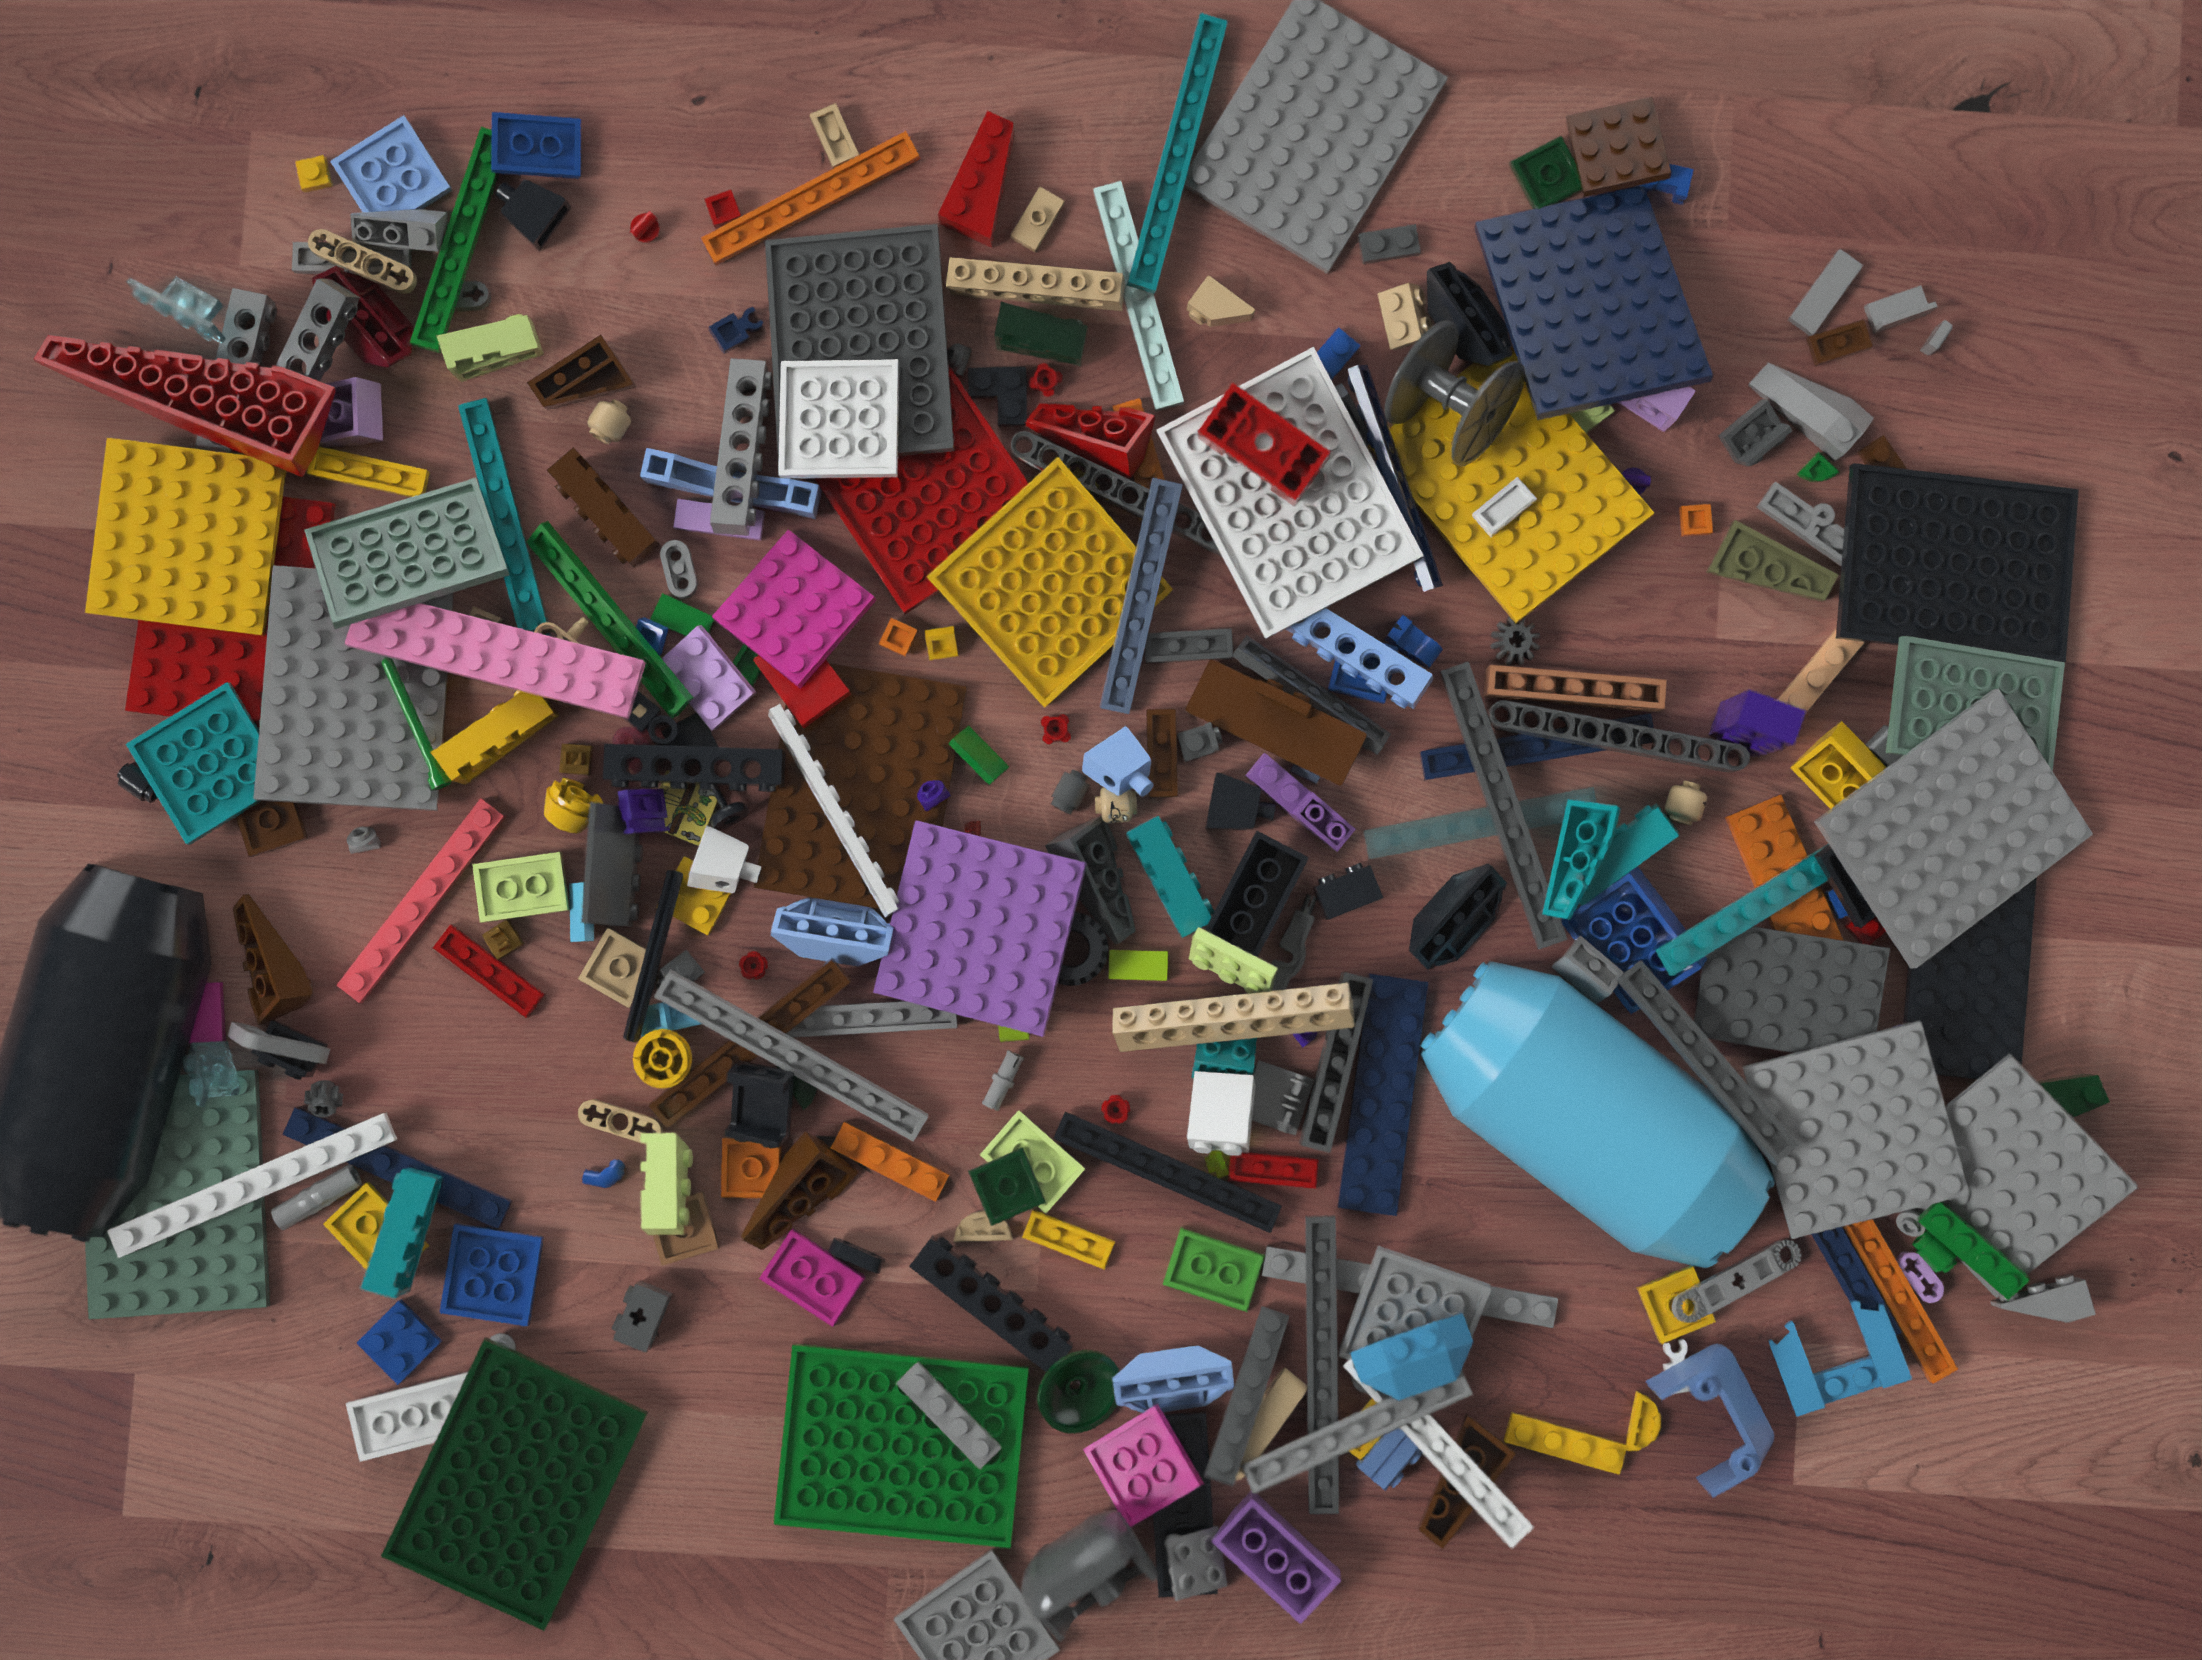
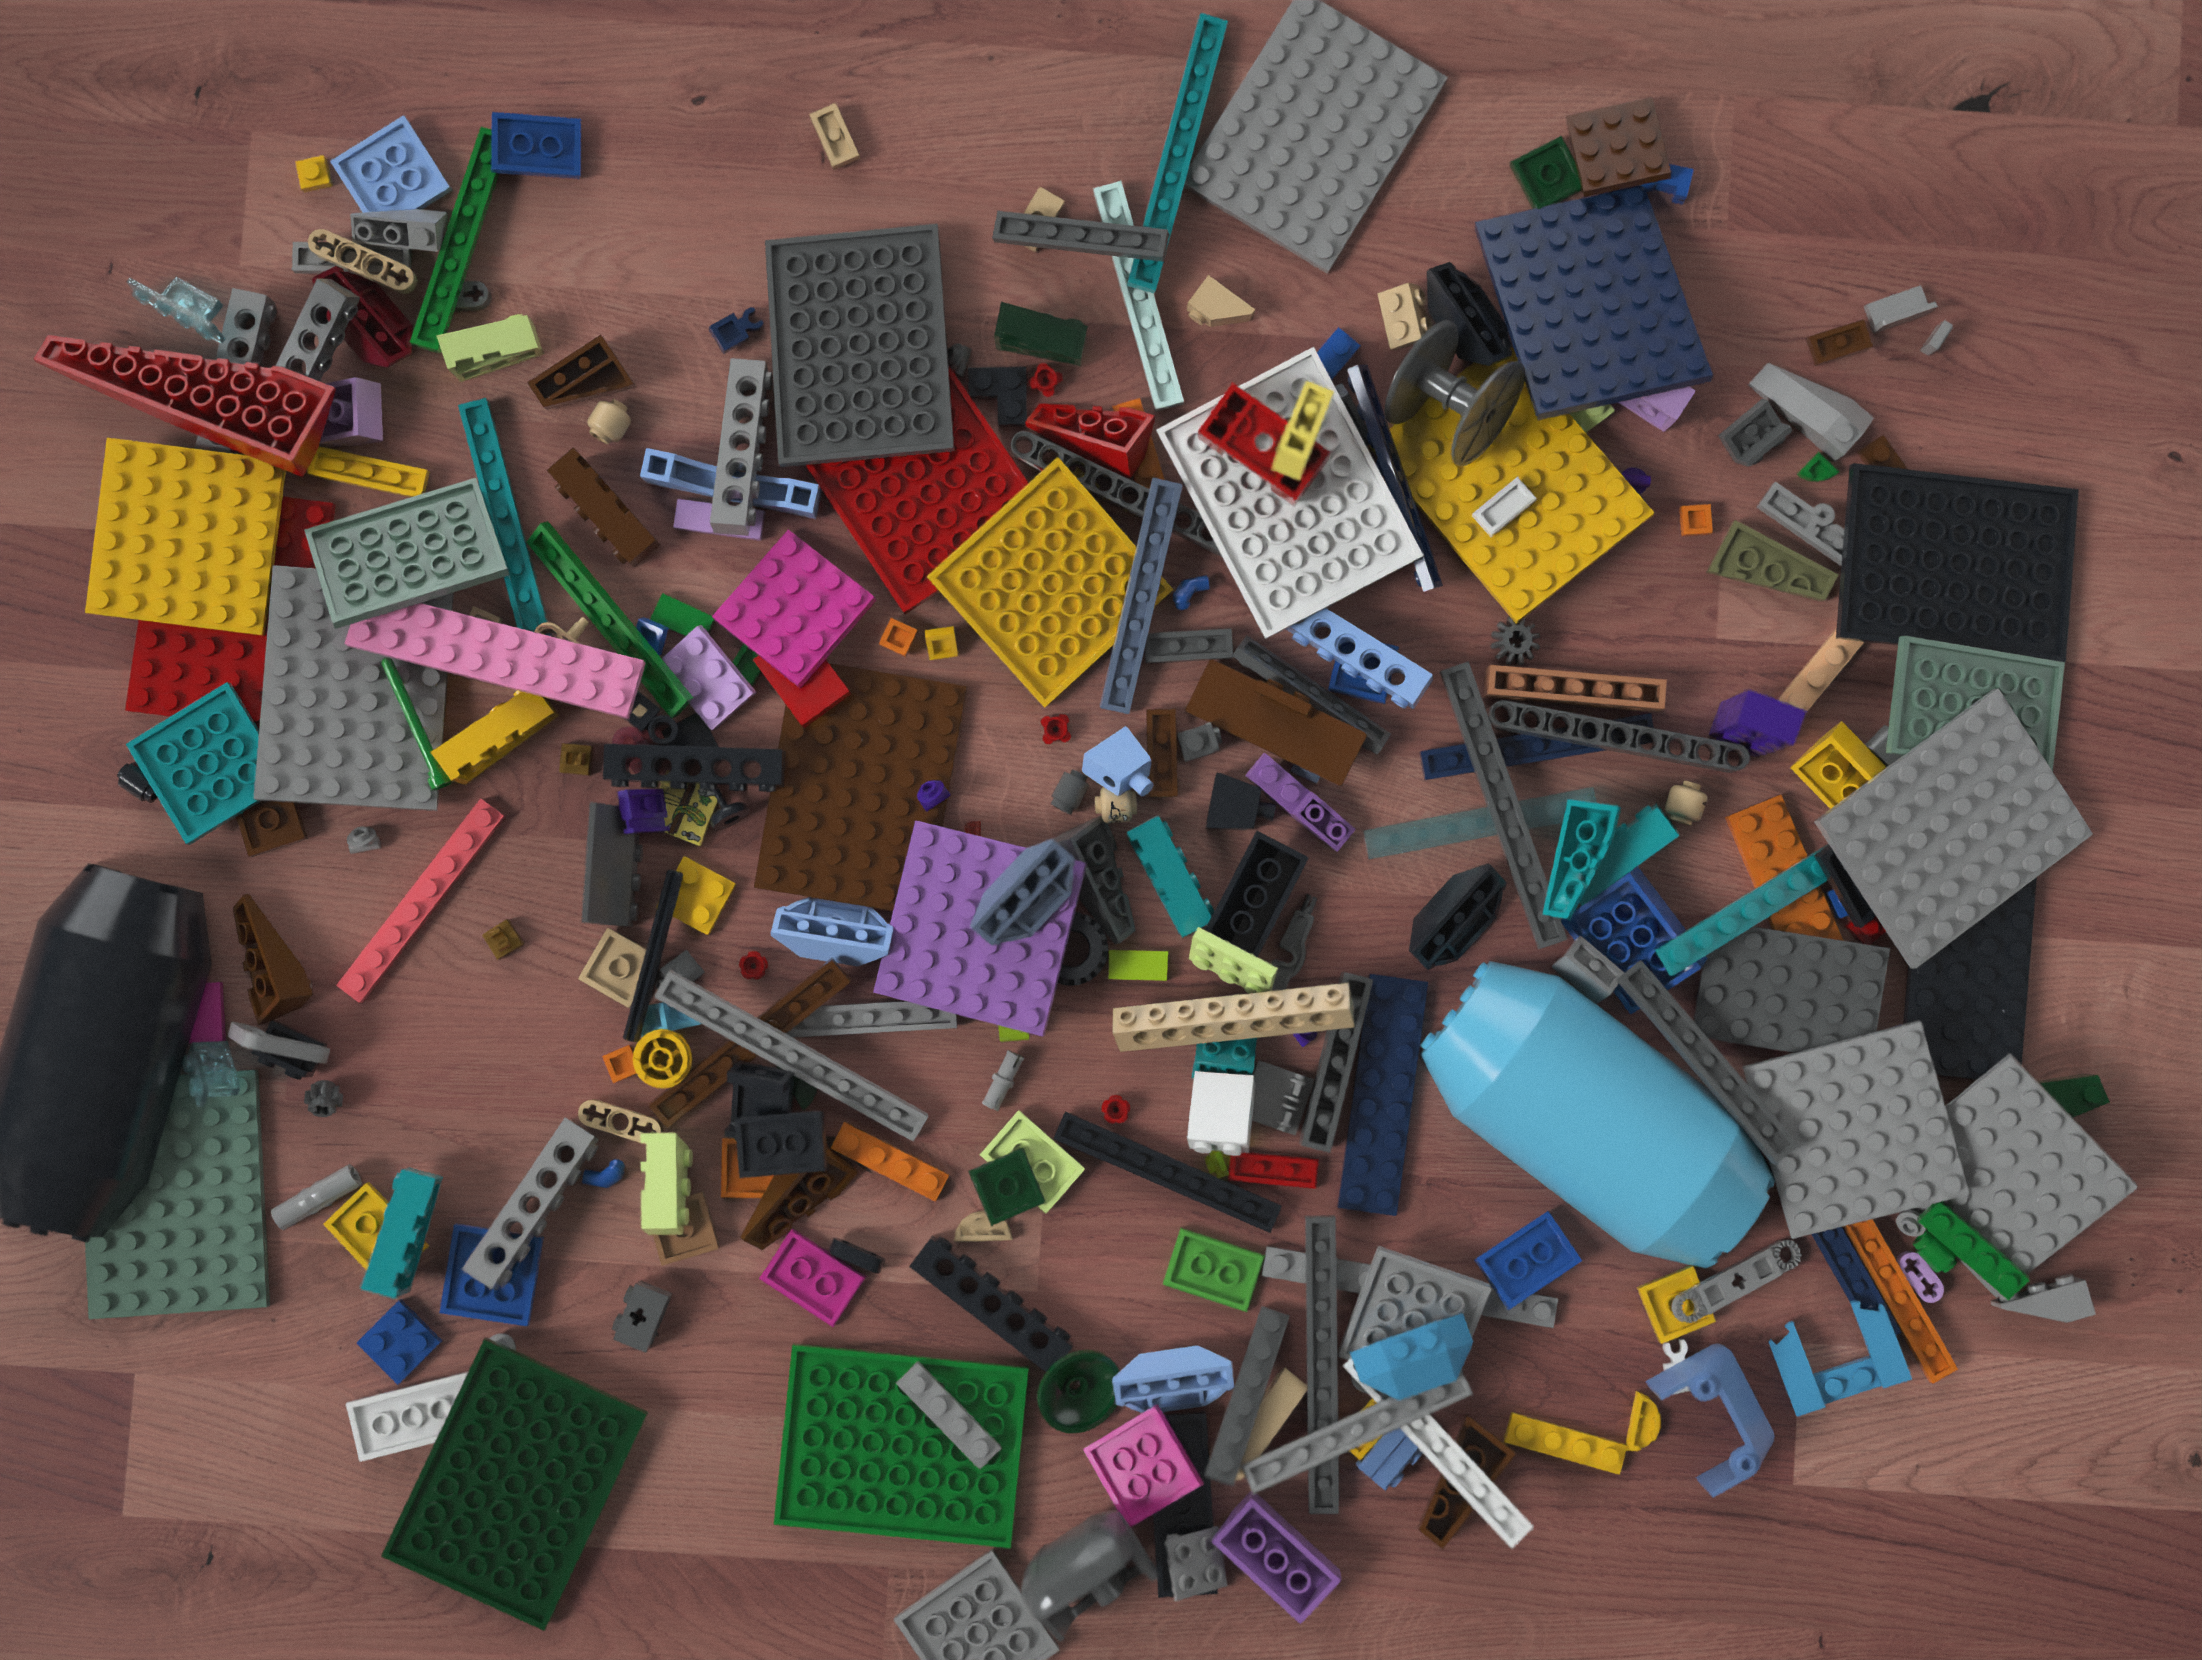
white plate [107,1113,398,1258] -> none
dark blue plate [282,1107,512,1229] -> none
red tile [433,924,546,1018] -> none
yellowish green plate [472,852,570,923] -> none
black torso [496,179,571,251] -> none
yellow cone [544,778,603,834] -> none
medium azure tile [569,882,594,942] -> none
red plate [629,211,660,243] -> none
light grey plate [660,540,698,599] -> none
white torso [687,825,762,893] -> none
orange plate [701,131,920,266] -> none
red plate [704,189,741,229] -> none
white plate [768,704,899,918] -> none
white plate [778,359,899,479] -> none
red wedge [938,110,1015,248] -> none
tan brick [946,257,1126,311] -> none
green tile [948,726,1009,785] -> none
yellow tile [1022,1209,1115,1270] -> none
black brick [1313,863,1383,920] -> none
dark grey plate [1358,224,1421,264] -> none
blue leg [1384,615,1443,669] -> none
light grey tile [1788,249,1863,336] -> none
none -> light grey brick [461,1118,599,1290]
none -> orange plate [602,1044,637,1083]
none -> black tile [735,1110,828,1178]
none -> sand blue wedge [970,838,1075,946]
none -> dark grey plate [992,211,1169,262]
none -> blue arm [1172,575,1210,610]
none -> light yellow slope [1271,381,1334,480]
none -> blue plate [1474,1211,1582,1310]

